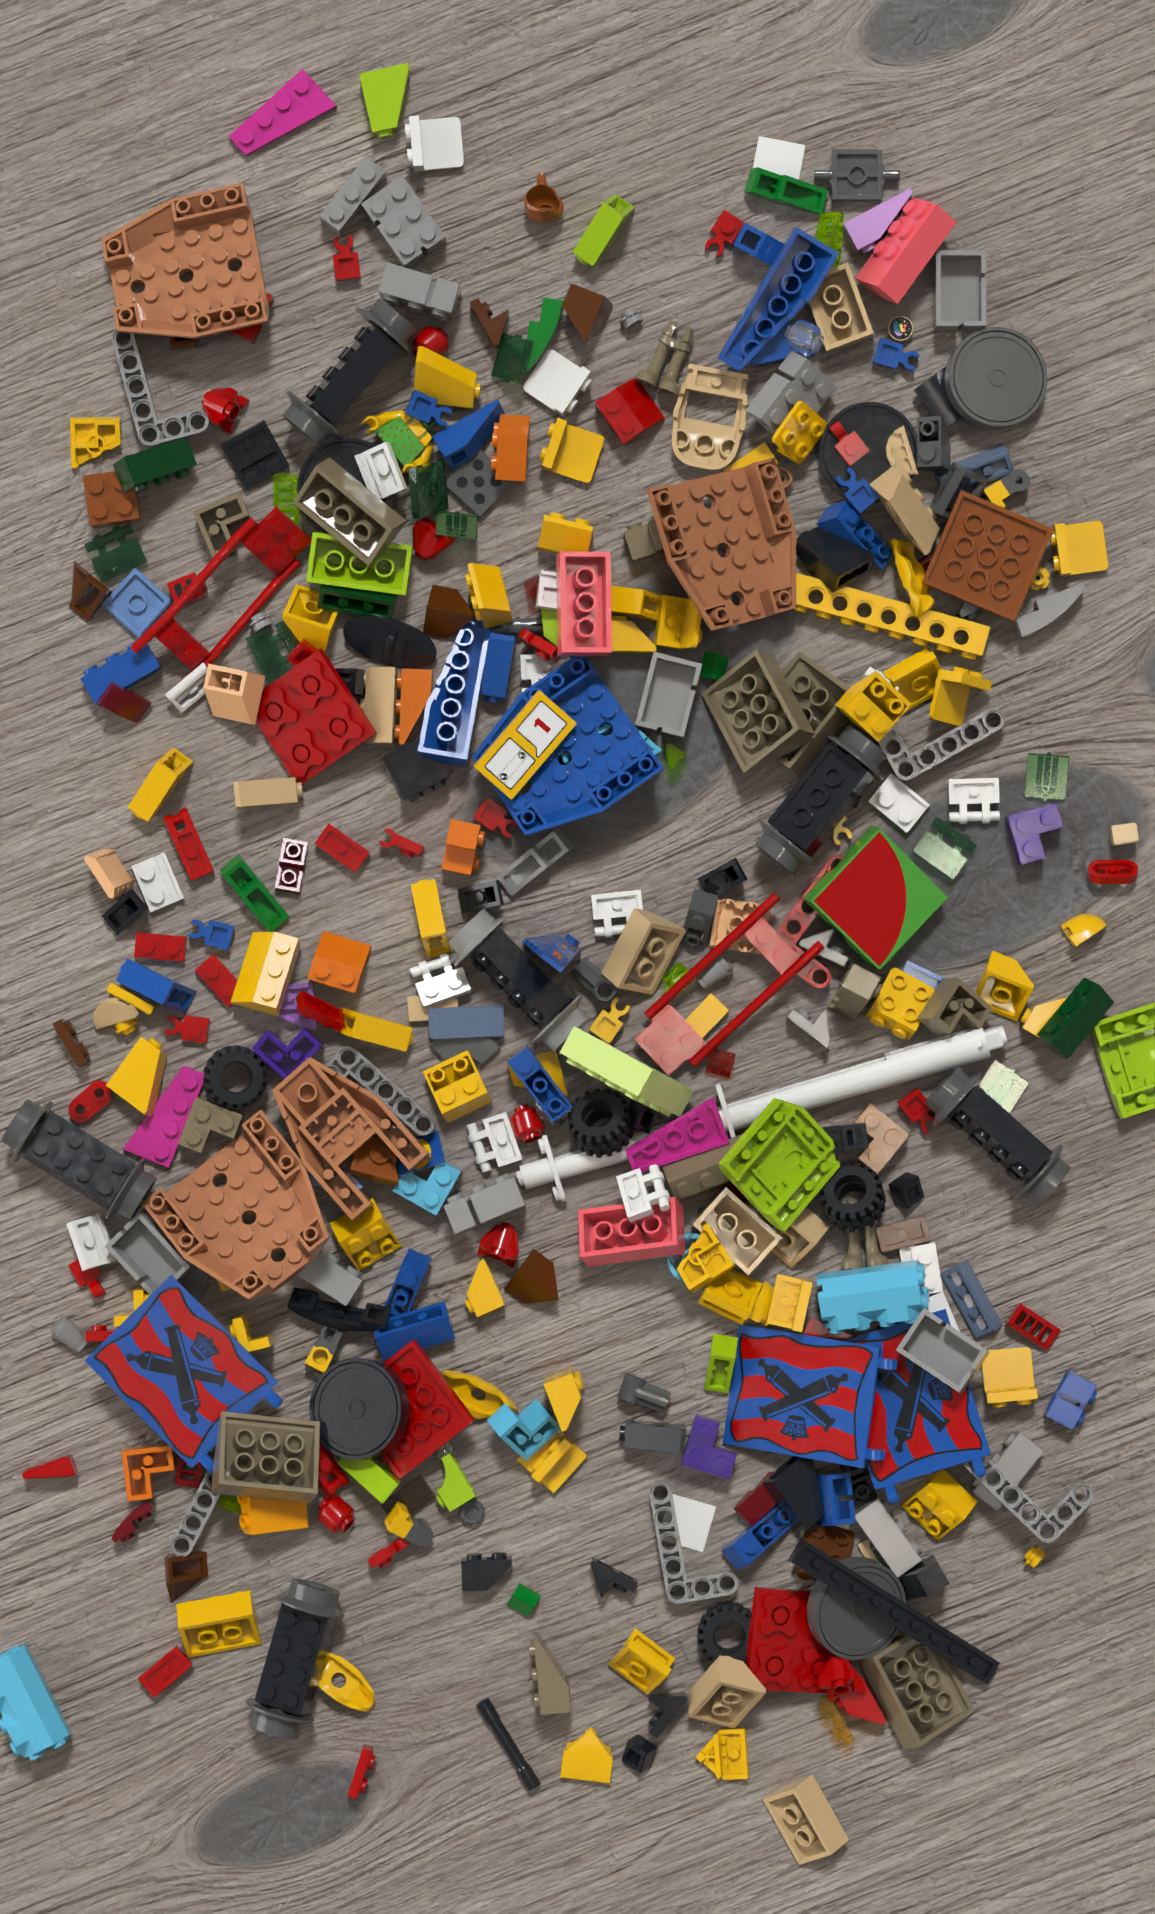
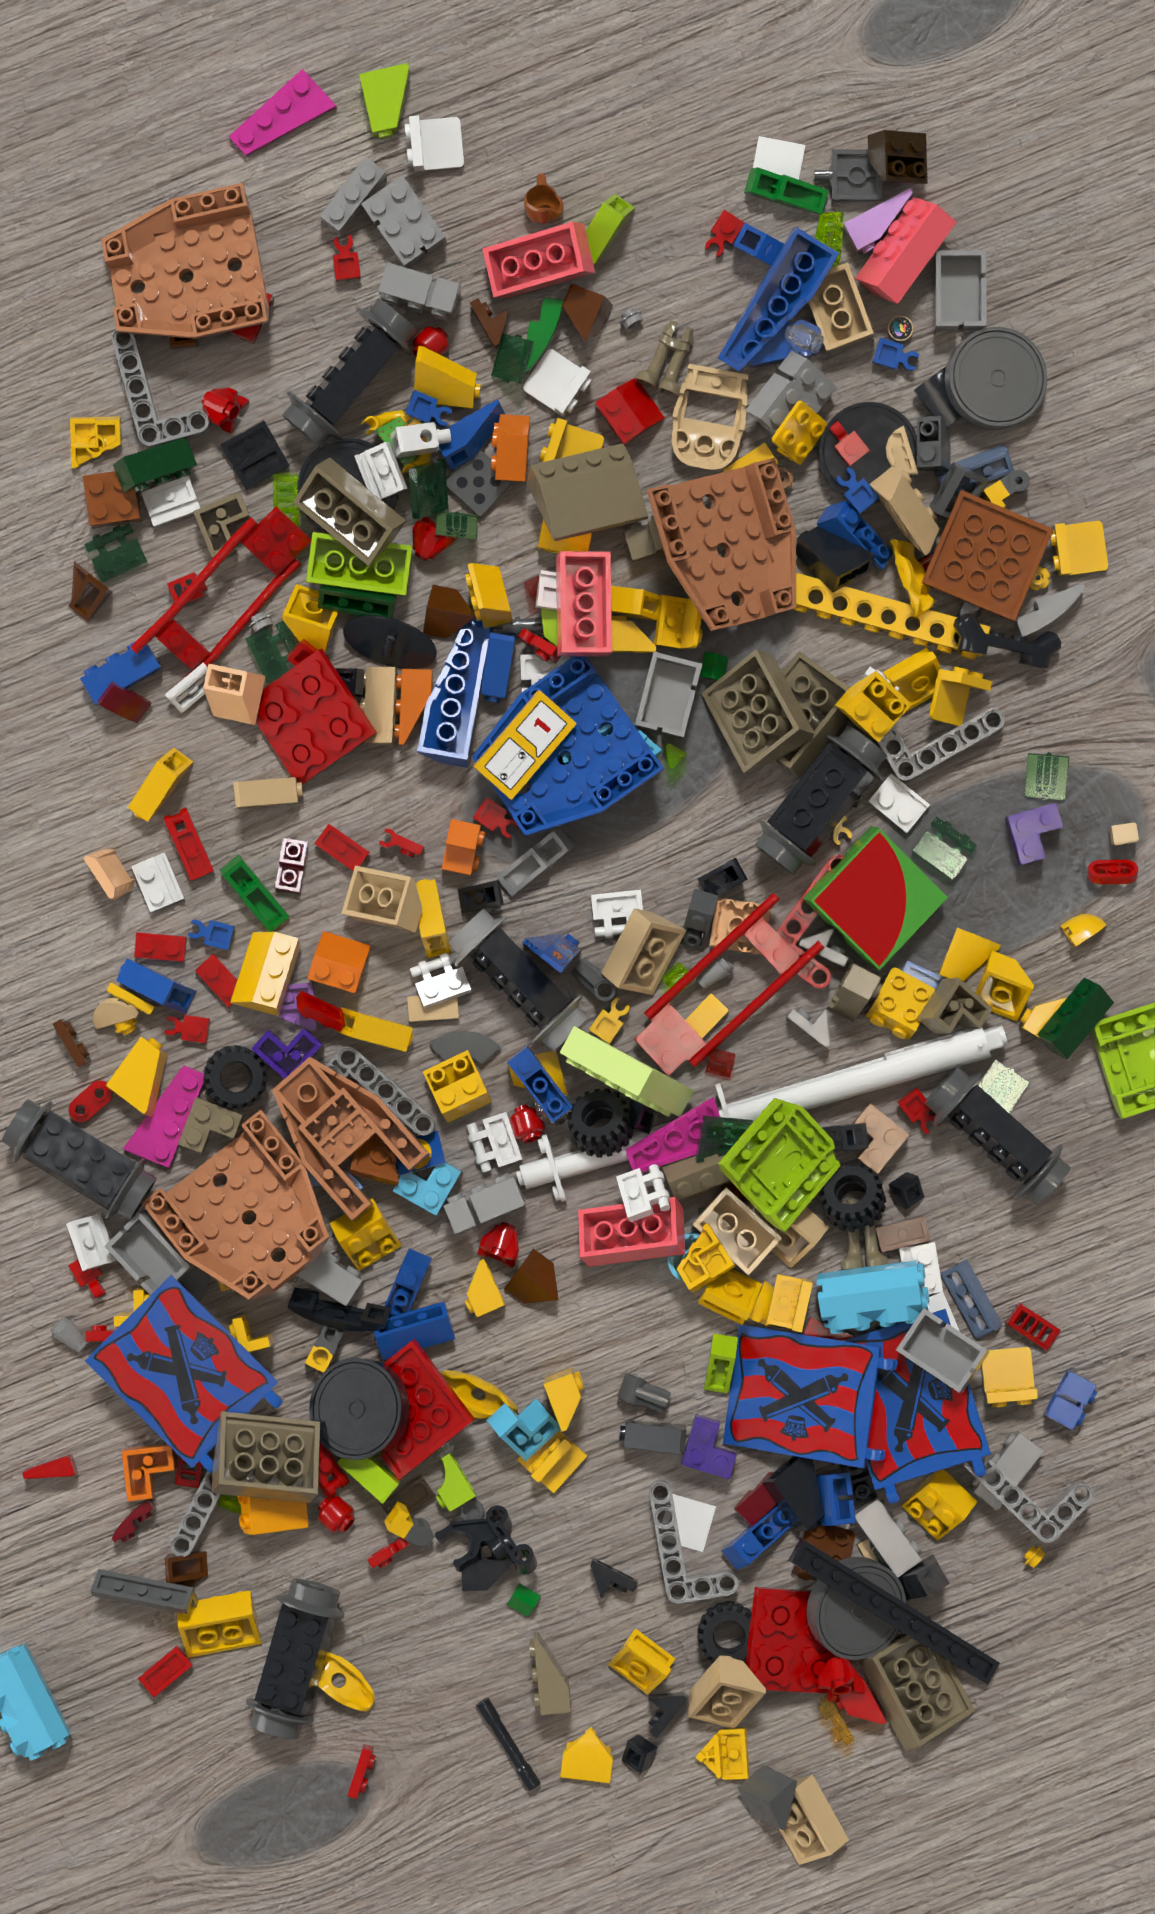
medium blue tile [102,568,173,638] -> none
black slope [102,889,148,935] -> none
black bracket [383,737,449,803] -> none
sand blue slope [428,1005,504,1039] -> none
white plate [948,778,1000,824] -> none
none -> dark grey fence [91,1569,198,1615]
none -> white plate [141,476,200,528]
none -> tan slope [341,866,423,933]
none -> white torso [390,422,451,459]
none -> black piece [435,1505,537,1574]
none -> coral brick [482,222,595,299]
none -> dark tan slope [527,443,648,541]
none -> clear green wing [695,1115,753,1163]
none -> dark grey slope [738,1765,797,1830]
none -> dark brown slope [868,130,928,184]
none -> yellow slope [938,928,1001,982]
none -> black plate [953,613,1061,668]

